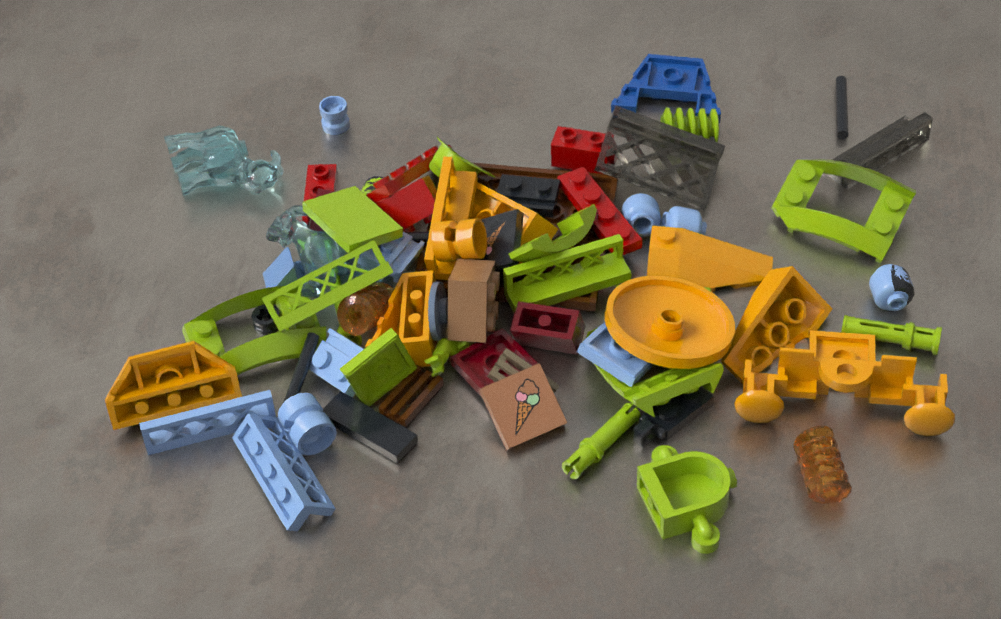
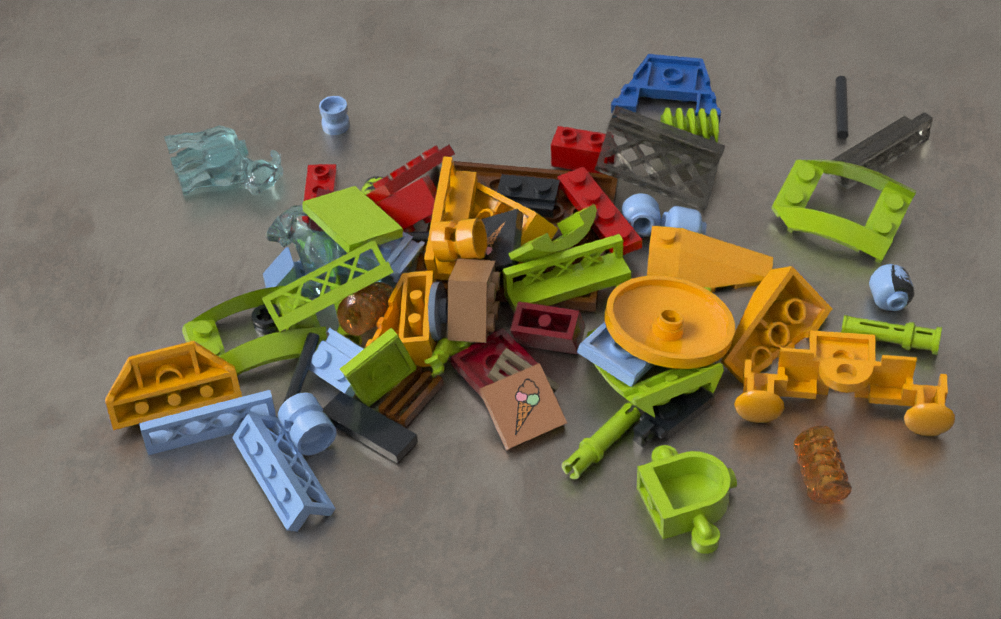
lime piece [429,137,496,178] -> none

